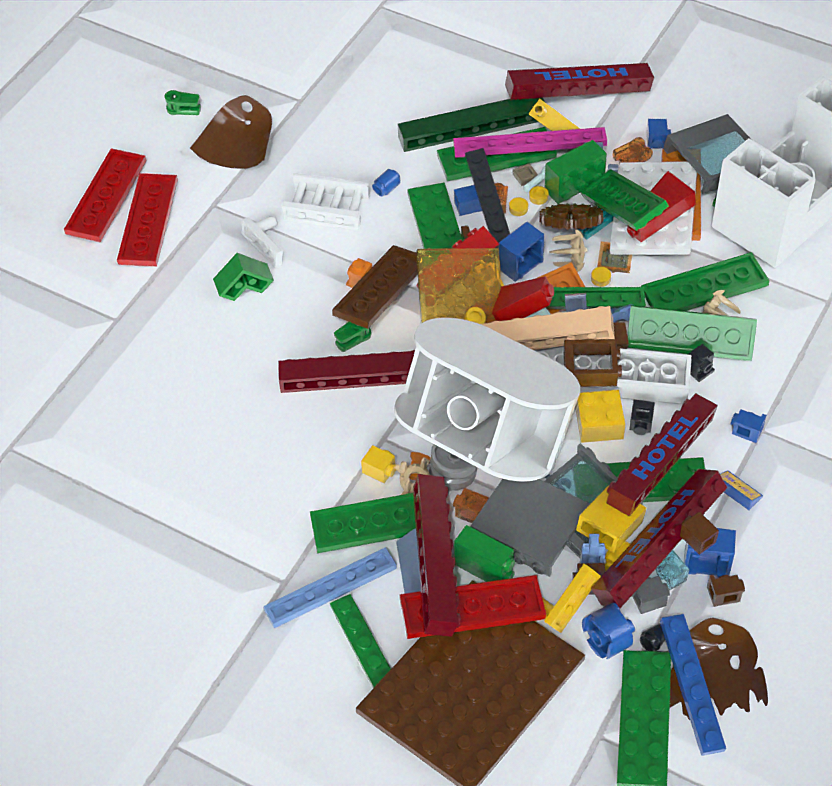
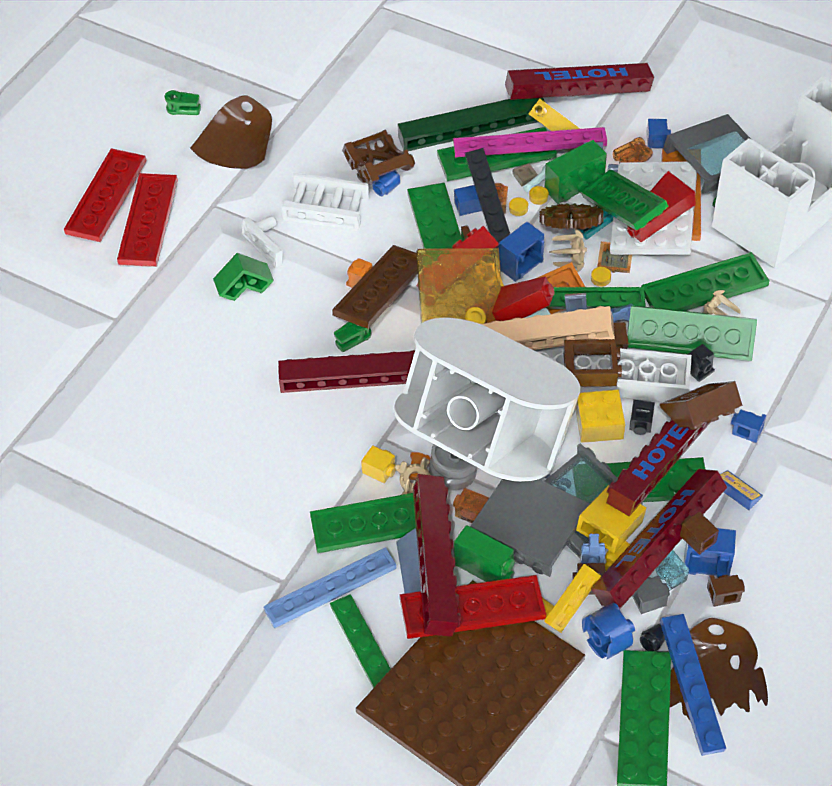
none -> reddish brown fence [342,129,415,185]
none -> reddish brown slope [659,381,743,430]

